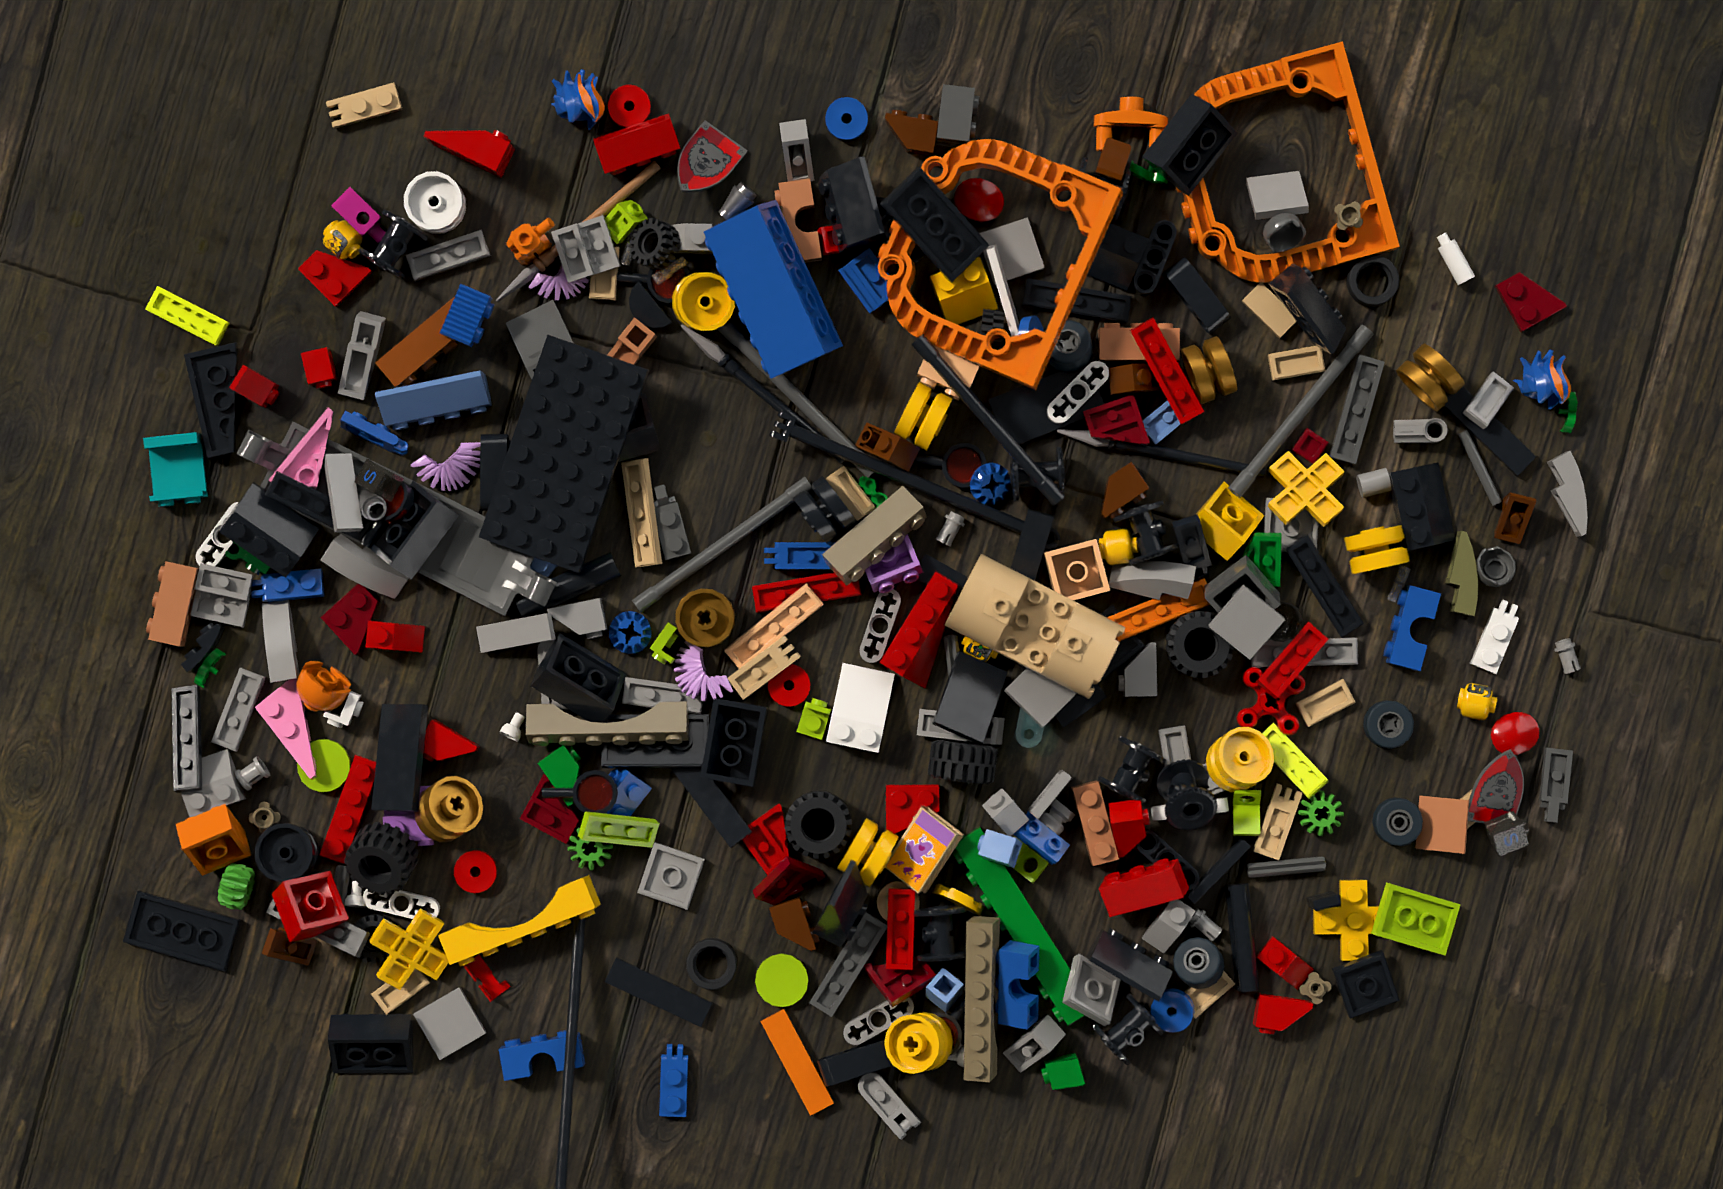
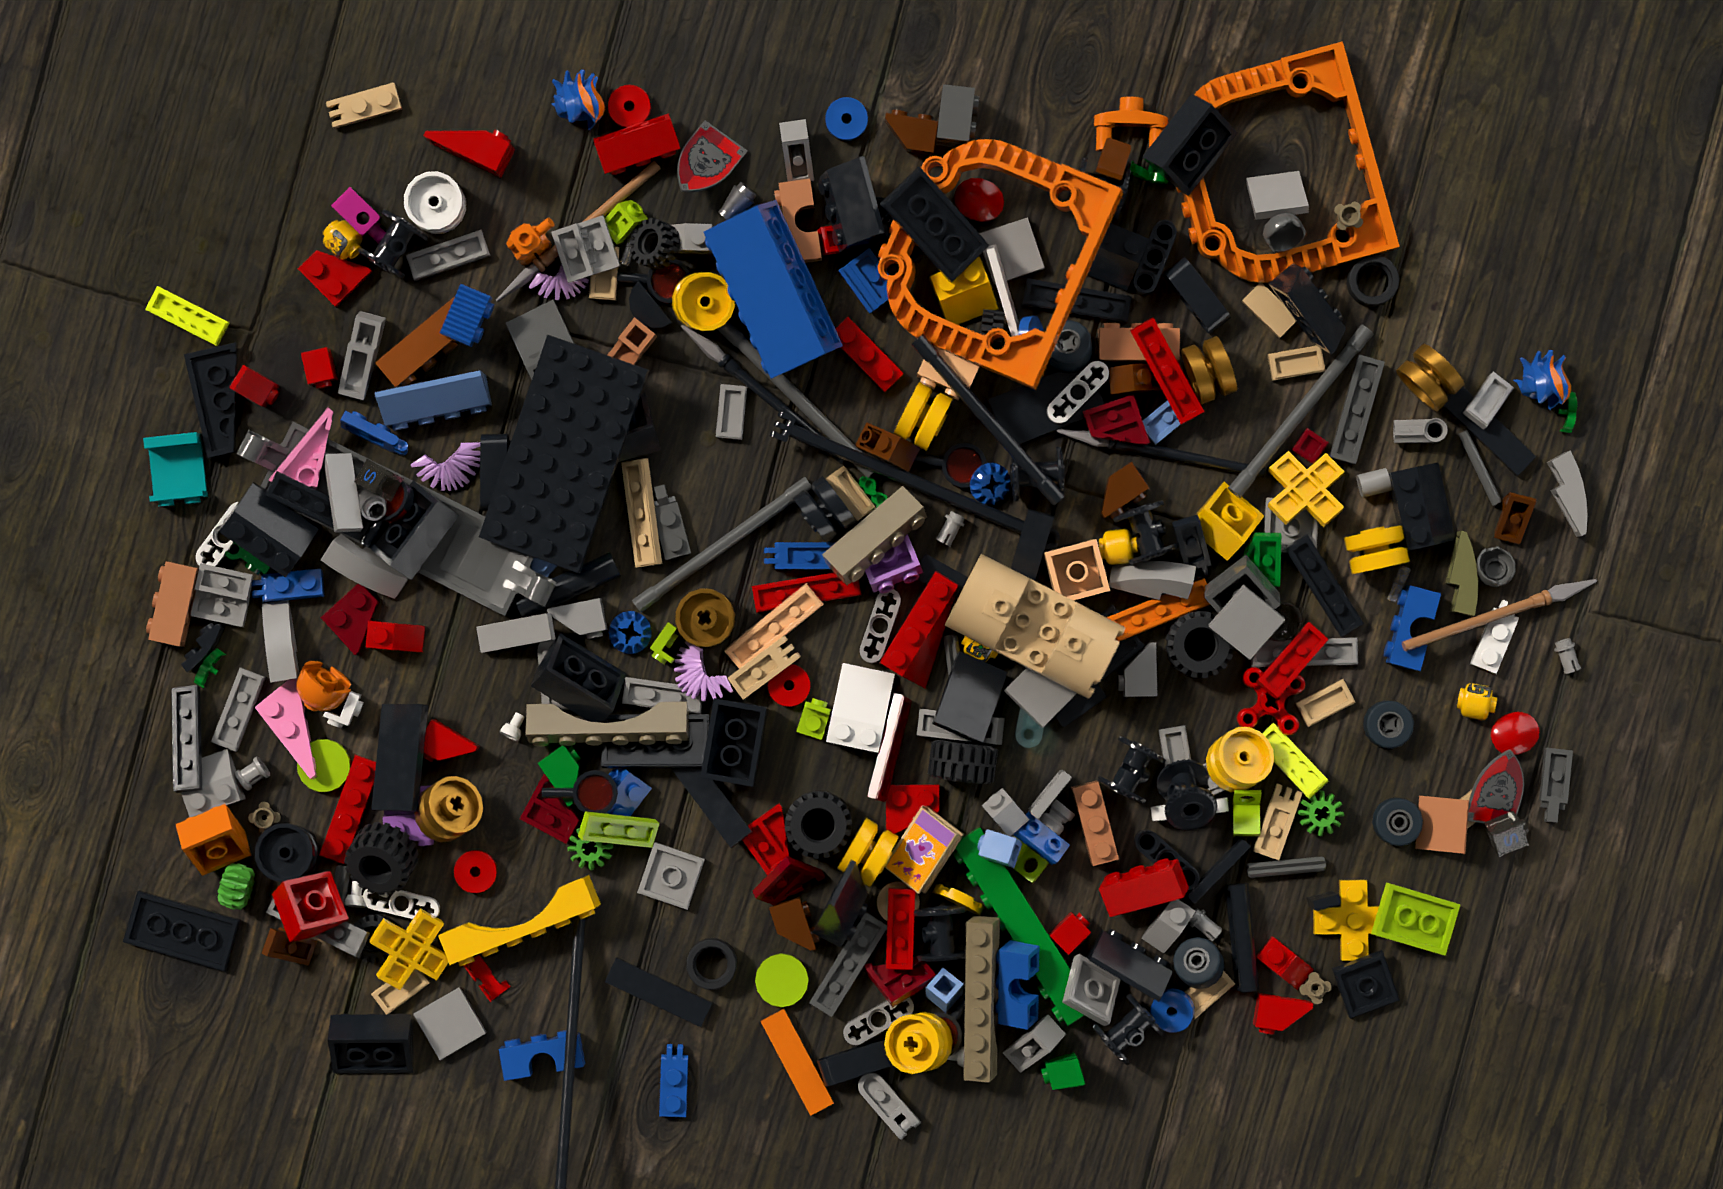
clear pin [652,257,687,285] -> none
red slope [1109,800,1150,858] -> none
white cylinder [1437,233,1475,285] -> none
dark red wing [1495,272,1567,332] -> none
none -> light grey tile [716,384,747,440]
none -> red plate [836,317,904,392]
none -> tile [867,693,912,803]
none -> red brick [1049,912,1091,955]
none -> medium nougat piece [1402,579,1597,652]

